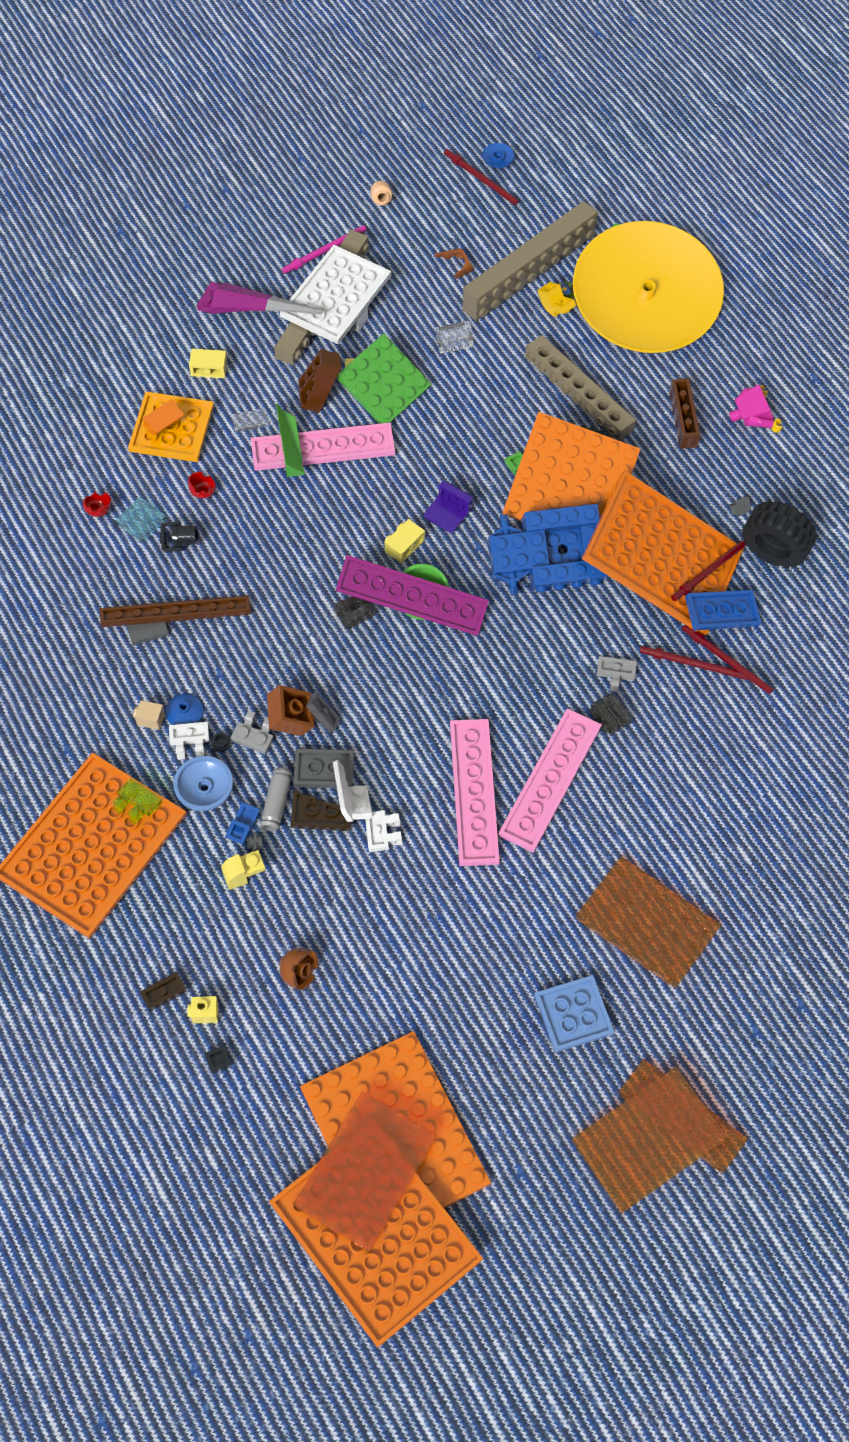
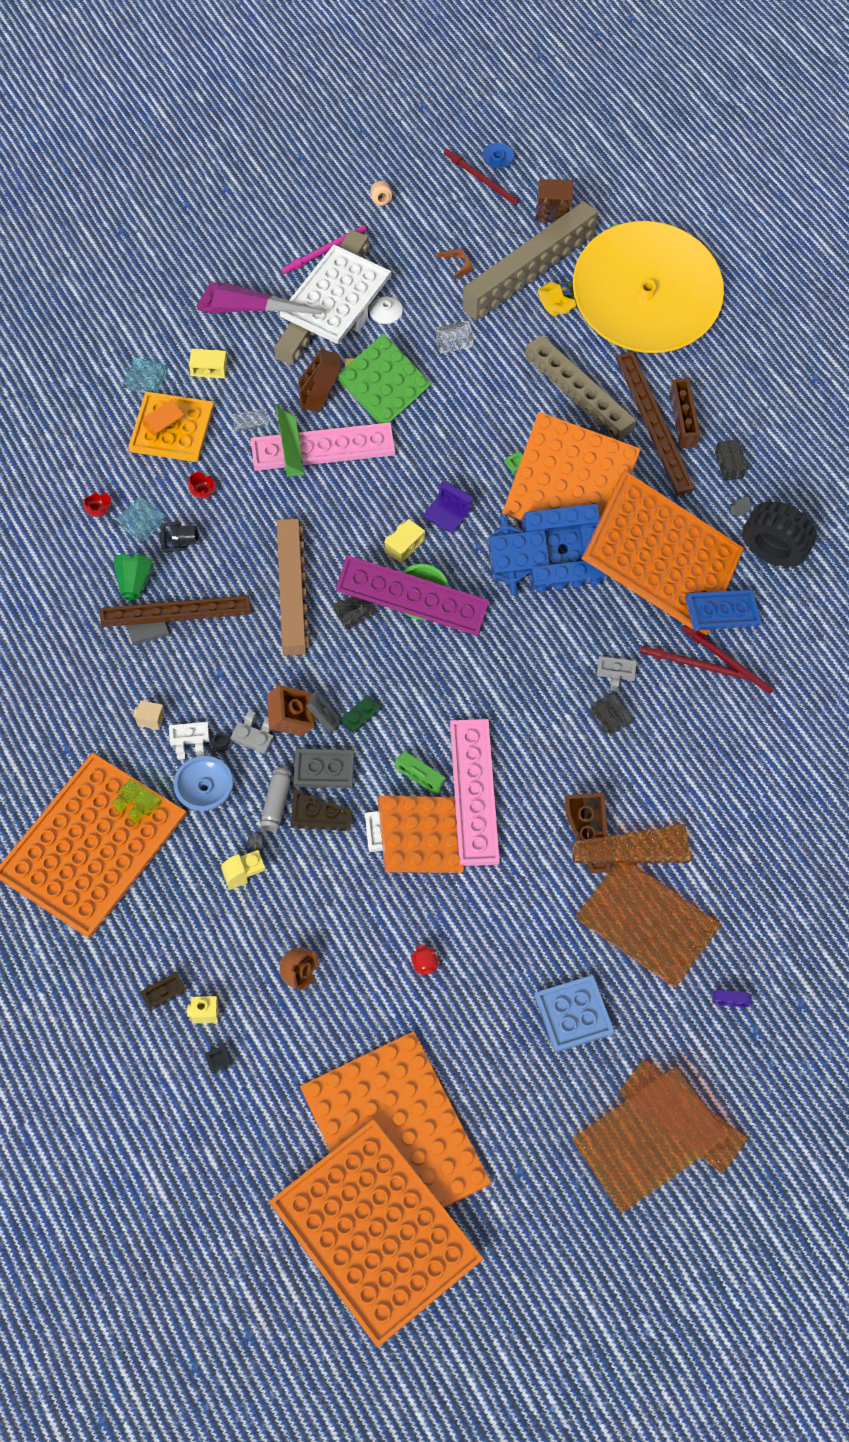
blue dish [165,694,204,725] -> none
blue slope [225,802,261,845] -> none
clear orange plate [293,1091,437,1252] -> none
white plate [333,760,372,822] -> none
bright pink plate [498,708,602,853] -> none
dark red bar [671,541,746,601] -> none
dark pink torso [729,385,782,433] -> none
none -> green cone [114,554,154,601]
none -> clear light blue plate [122,357,168,393]
none -> medium nougat brick [277,519,309,656]
none -> dark green plate [340,695,381,734]
none -> white dish [369,297,403,324]
none -> orange plate [378,796,464,873]
none -> bright green piece [394,751,446,795]
none -> red head [411,944,440,976]
none -> reddish brown brick [535,179,573,223]
none -> reddish brown wedge [564,793,611,873]
none -> clear orange wing [571,824,691,863]
none -> reddish brown plate [616,352,694,496]
none -> dark purple beam [712,990,752,1008]
none -> clear smoke brick [715,440,748,481]

